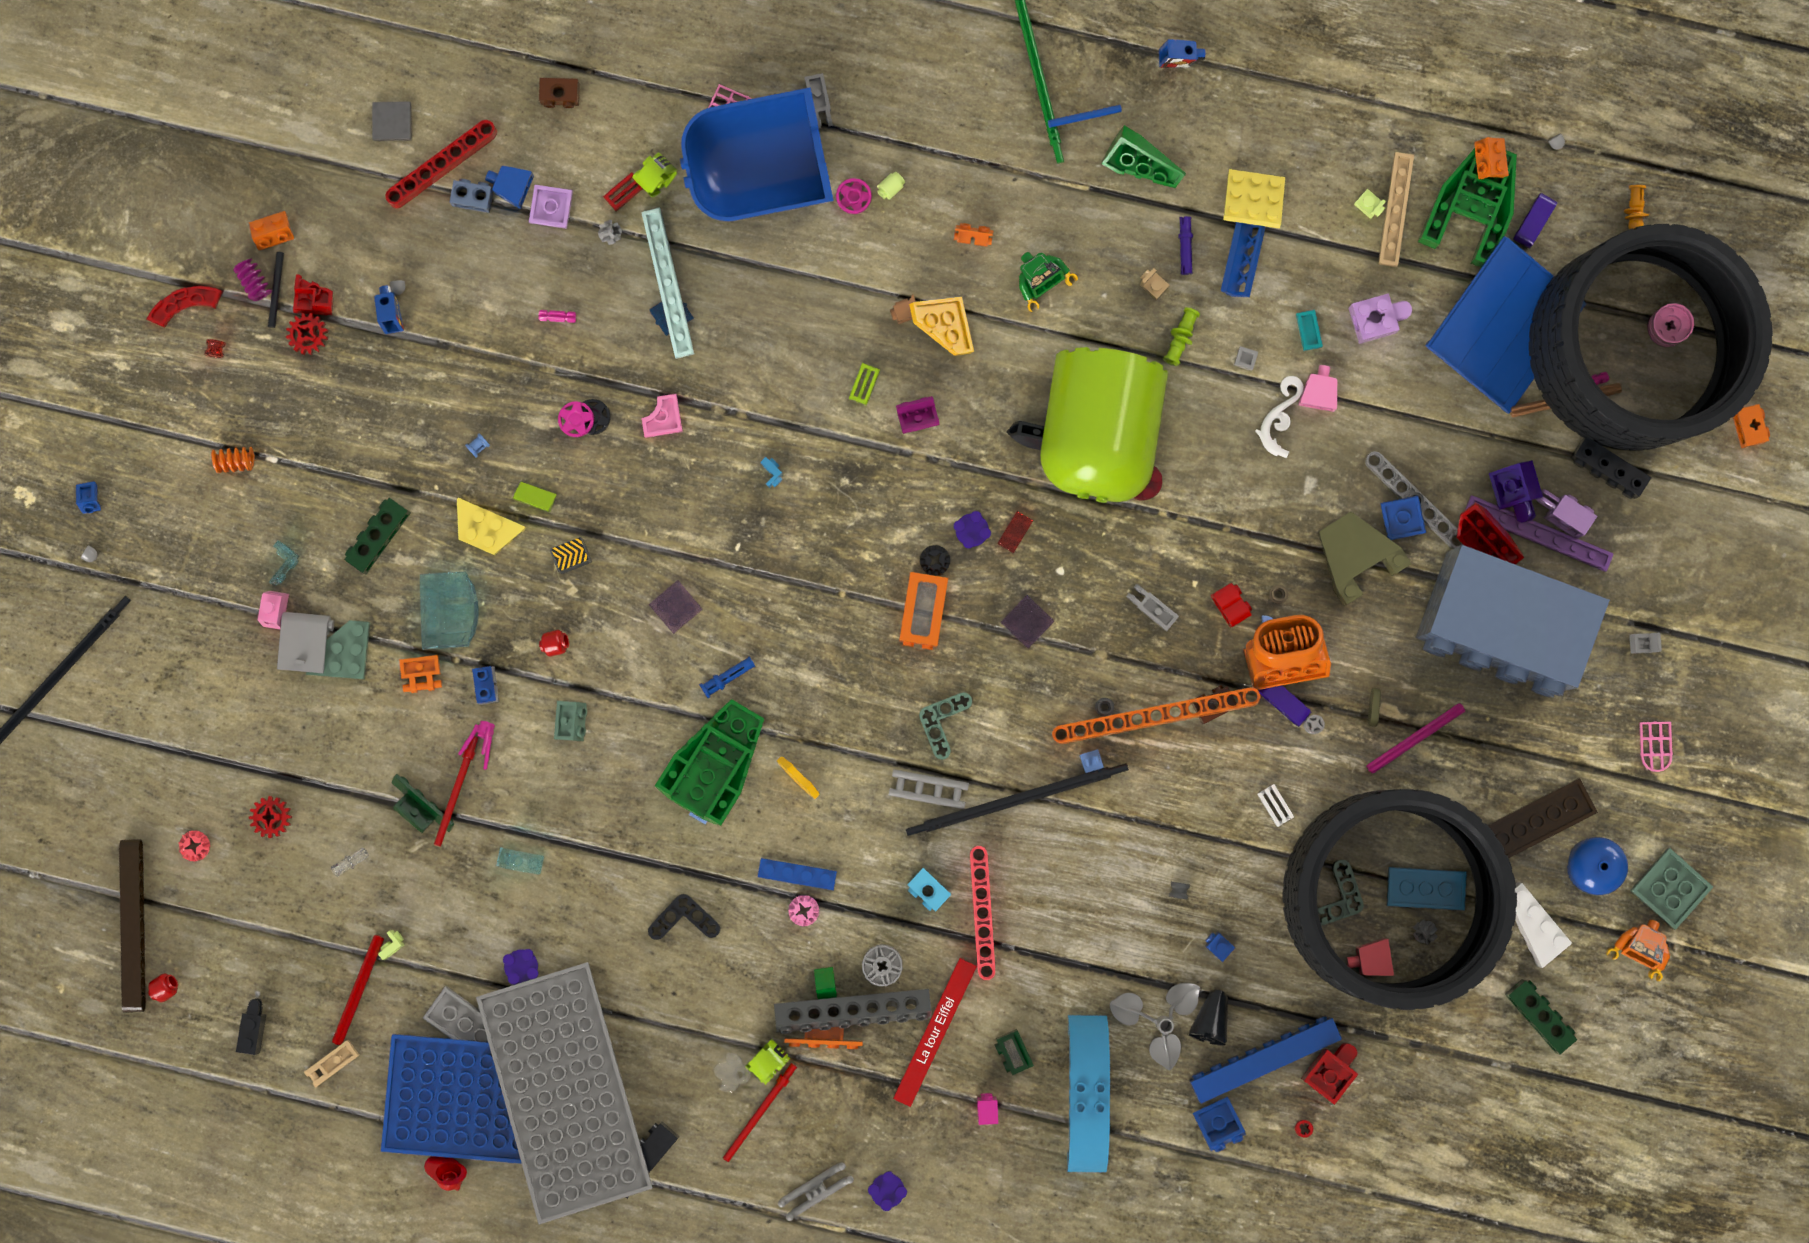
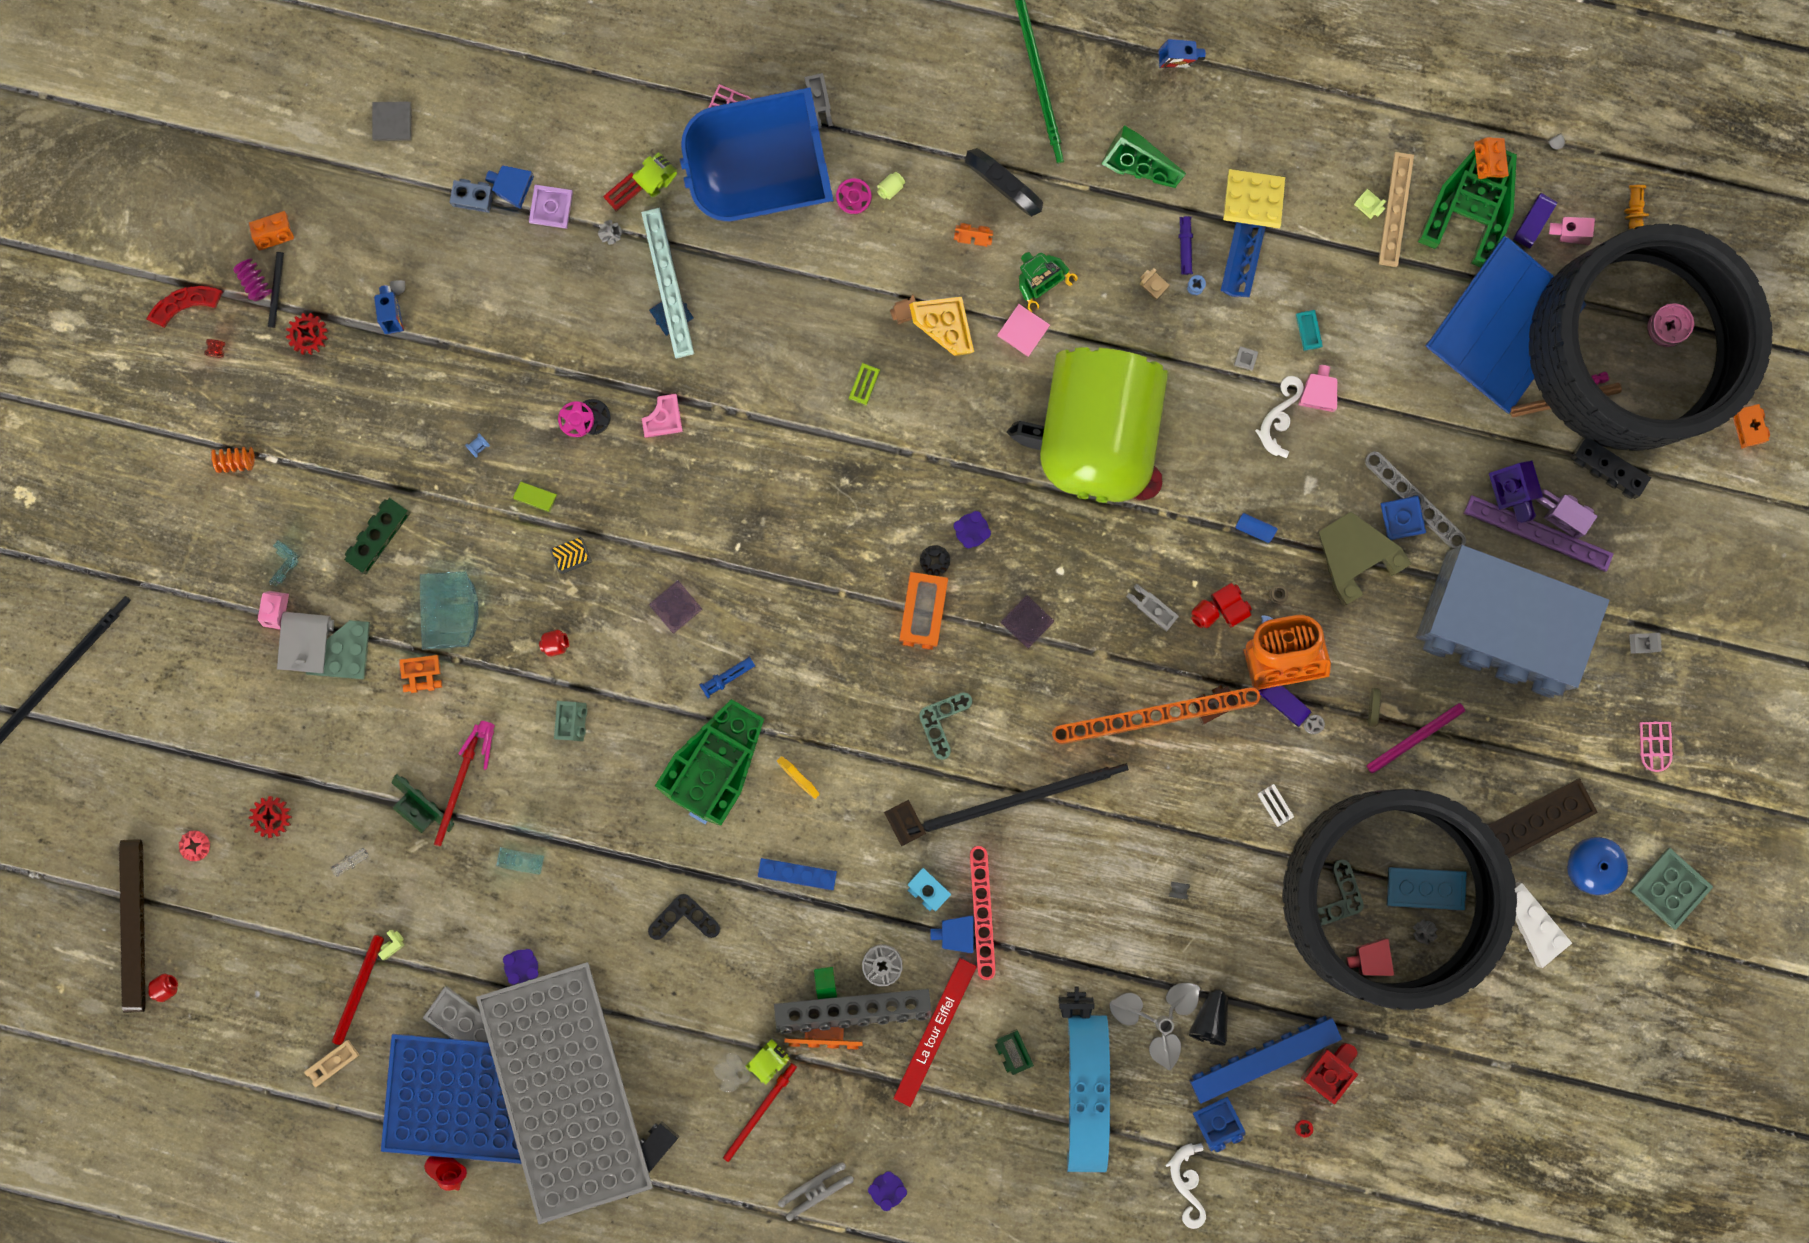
blue bracket [76,481,101,514] -> none
light grey hinge [81,545,98,562] -> none
black hinge [236,998,266,1055] -> none
red slope [293,274,333,315] -> none
red beam [385,120,497,208] -> none
light yellow wing [457,498,526,555] -> none
blue hips [472,666,499,705] -> none
dark pink axle [538,310,576,323] -> none
reddish brown brick [539,78,580,108] -> none
dark azure bracket [760,457,783,488] -> none
bright pink gear [788,895,819,926] -> none
light grey bar [889,769,969,809] -> none
magenta bracket [896,396,940,434] -> none
dark pink brick [977,1093,999,1125] -> none
clear red tile [997,511,1033,554] -> none
blue bar [1048,105,1122,128] -> none
medium blue tile [1079,749,1104,773] -> none
dark grey plate [1095,698,1114,717] -> none
lime piece [1163,307,1200,366] -> none
blue bracket [1205,932,1235,962] -> none
lavender brick [1349,293,1412,344] -> none
red wedge [1457,503,1524,564] -> none
dark green brick [1505,979,1578,1055] -> none
orange torso [1606,920,1670,981] -> none
none -> dark brown plate [884,800,926,847]
none -> blue torso [930,915,973,953]
none -> black brick [965,148,1043,217]
none -> bright pink tile [997,304,1050,357]
none -> black hips [1058,986,1095,1018]
none -> white plant [1166,1143,1206,1229]
none -> medium blue bush [1187,275,1206,295]
none -> red head [1191,600,1220,628]
none -> blue slope [1235,513,1278,543]
none -> bright pink torso [1549,217,1595,245]

